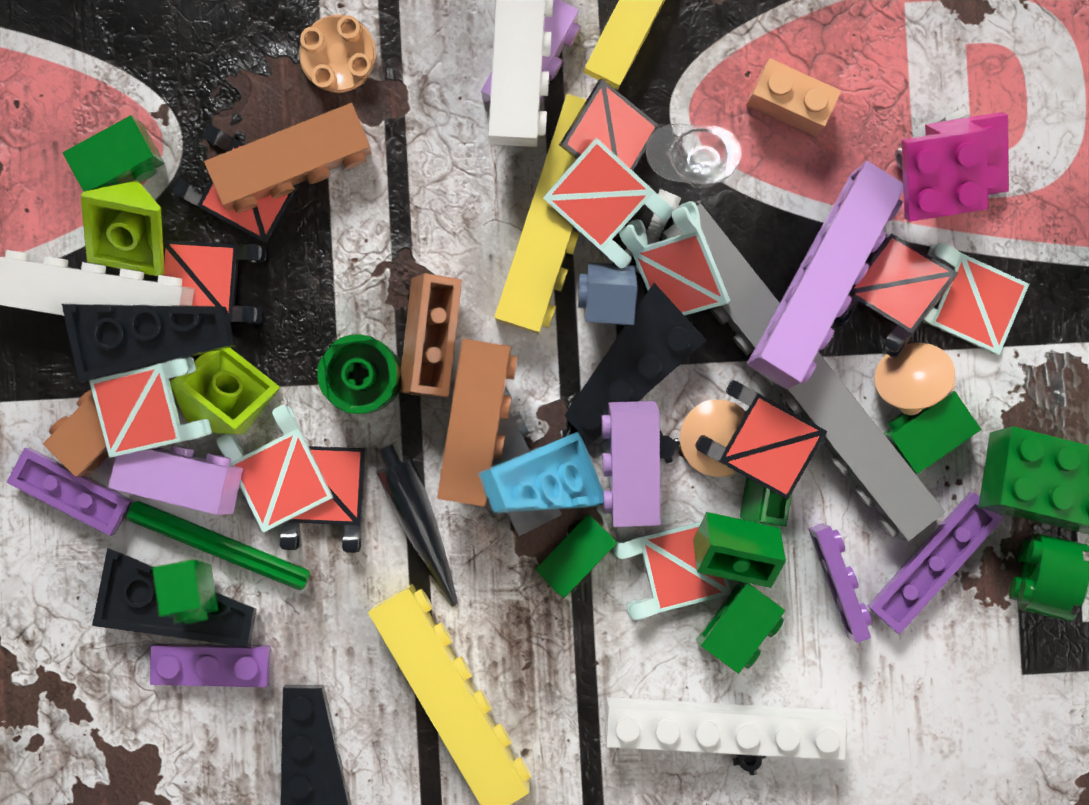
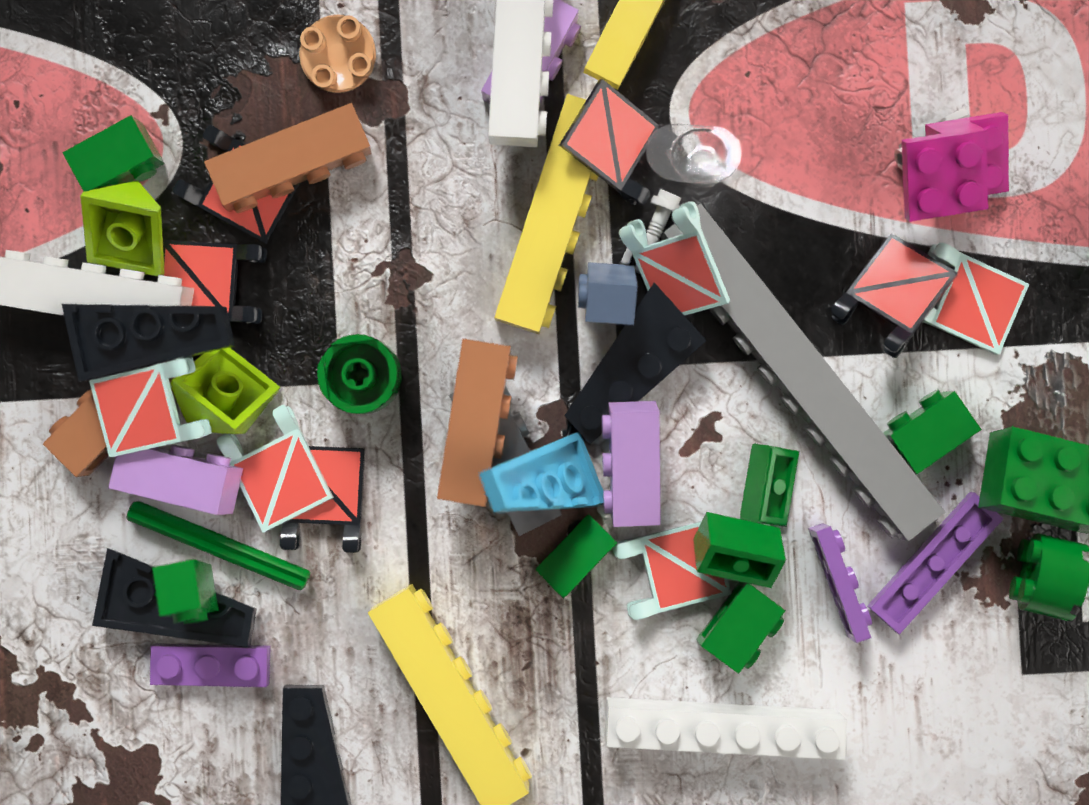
medium lavender plate [6,448,133,536] -> none
black piece [376,444,458,607] -> none
nougat brick [398,273,462,398] -> none
coral flag [543,138,674,269] -> none
black piece [660,430,680,464] -> none
light nougat dish [680,400,746,477] -> none
coral flag [695,380,827,500] -> none
black piece [732,754,766,776] -> none
light nougat brick [746,58,841,137] -> none
lavender brick [746,160,903,389] -> none
light nougat dish [874,343,956,415] -> none

